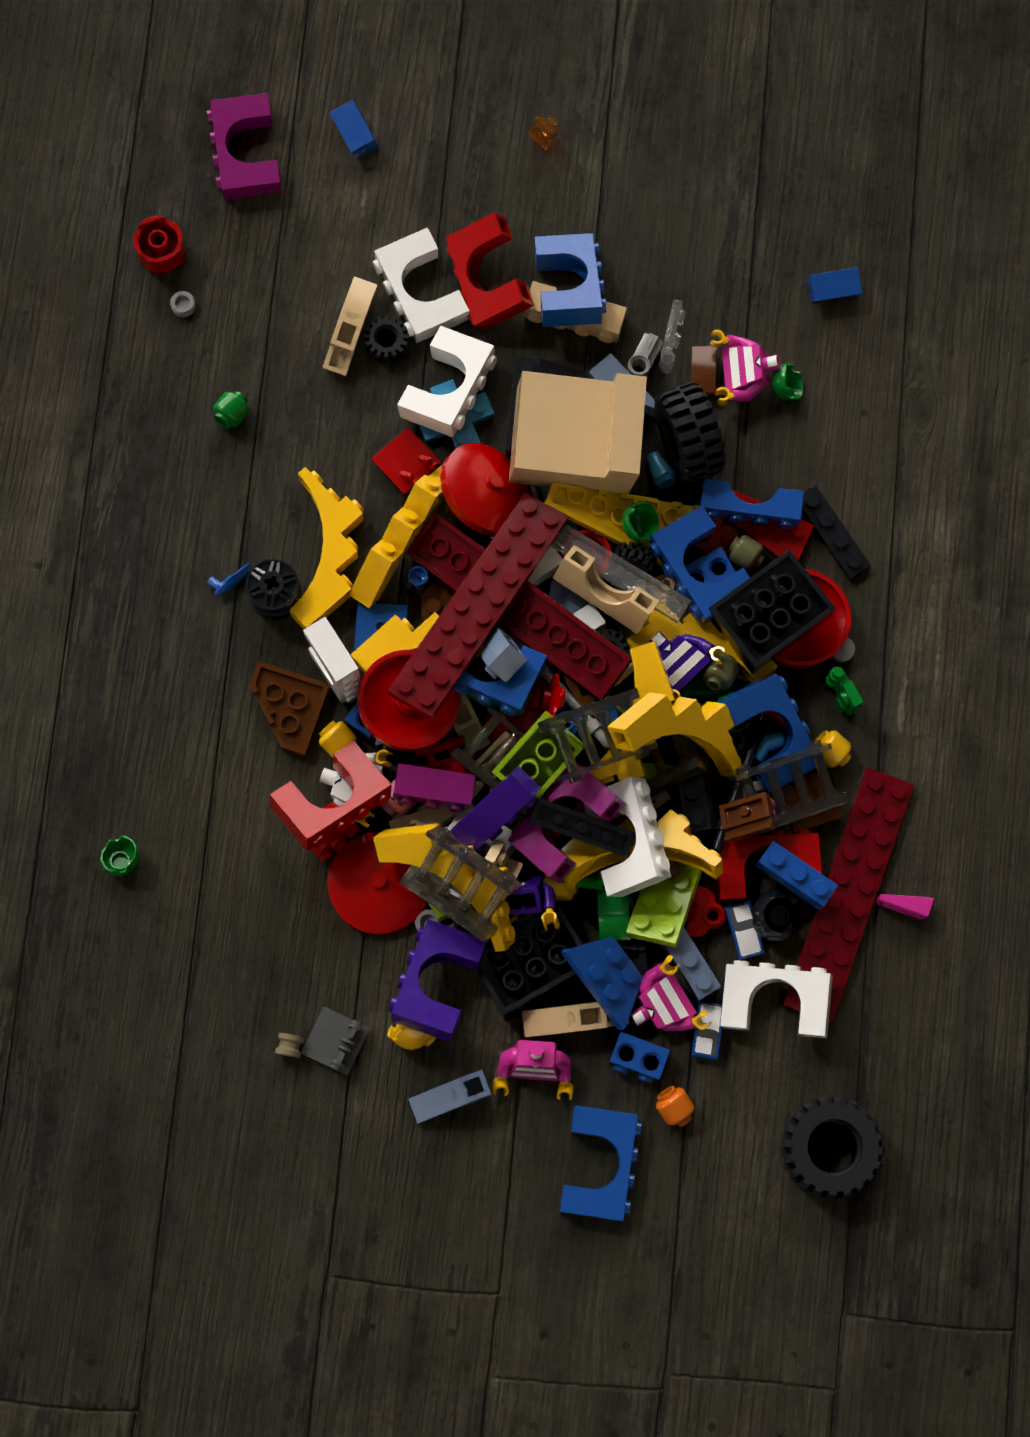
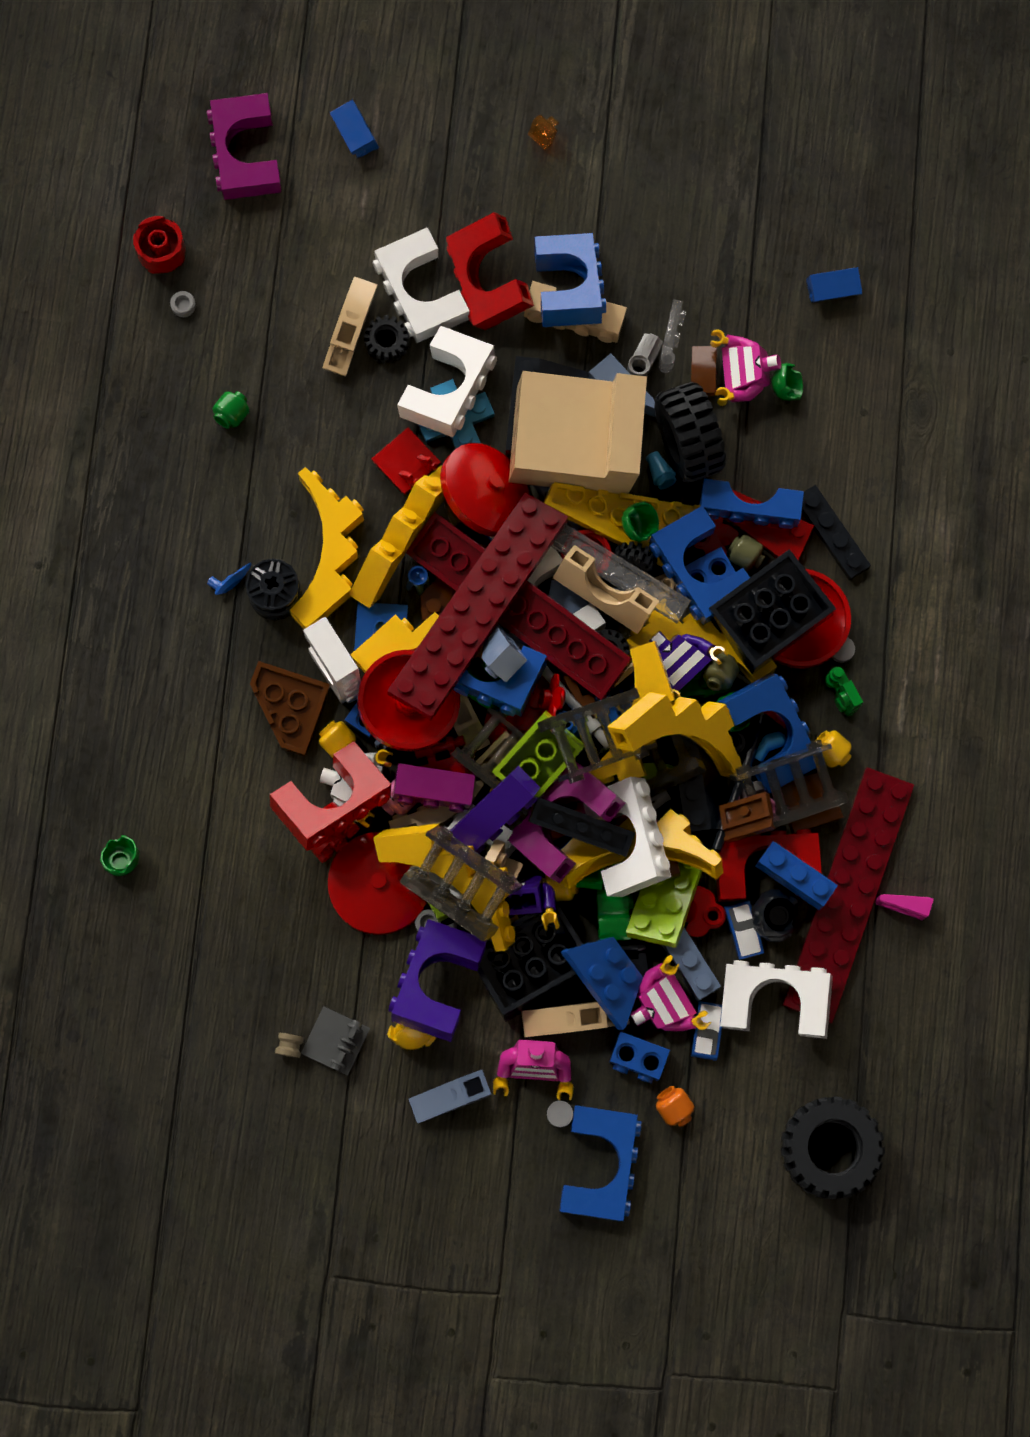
none -> light grey tile [547,1101,573,1127]

